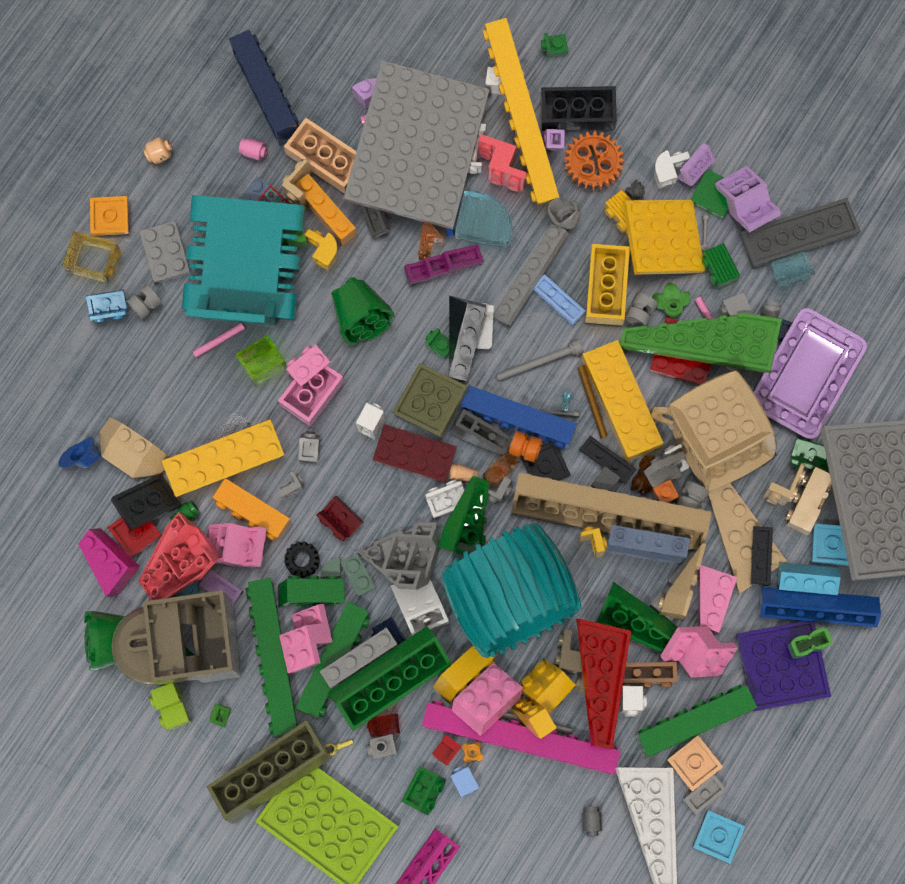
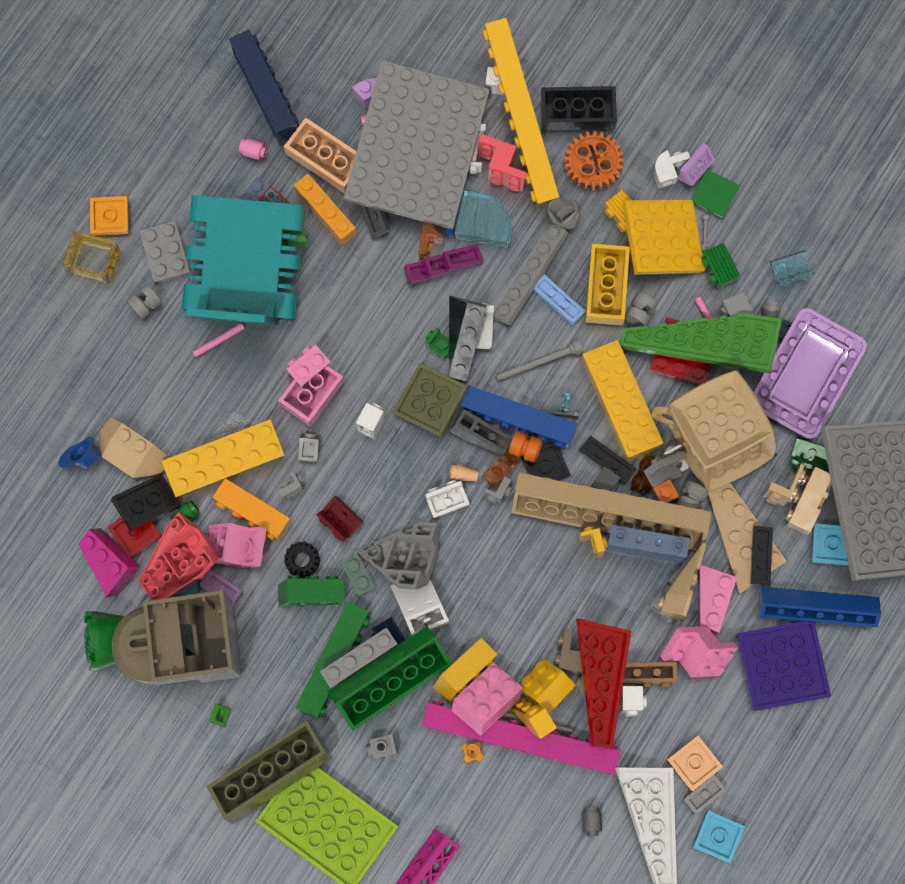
dark azure bracket [86,290,128,322] -> none
light nougat head [144,137,173,164] -> none
lime brick [149,683,192,731] -> none
clear neon green slope [235,335,287,386] -> none
green brick [245,578,298,738] -> none
bright pink bracket [279,604,333,674] -> none
tan bracket [282,158,312,207] -> none
yellow brick [304,229,338,271] -> none
sand green tile [321,557,341,578] -> none
light yellow hand [326,739,353,755] -> none
green cone [331,277,395,345] -> none
clear red bracket [367,714,400,737] -> none
dark red plate [372,424,457,484] -> none
green bracket [401,766,446,815] -> none
red panel [432,735,462,766] -> none
green wedge [438,476,489,556] -> none
teal wheel [441,523,582,658] -> none
light blue brick [450,765,479,798] -> none
green bracket [541,33,568,57] -> none
lavender brick [541,129,565,151] -> none
pearl gold bar [577,365,608,439] -> none
green wedge [596,582,678,652] -> none
dark grey plant [625,180,645,200] -> none
green brick [635,684,757,759] -> none
bright green plate [652,283,690,318] -> none
lavender bracket [715,166,781,232] -> none
dark grey plate [741,198,861,268] -> none
medium azure brick [777,562,841,595] -> none
bright green brick [787,628,833,659] -> none

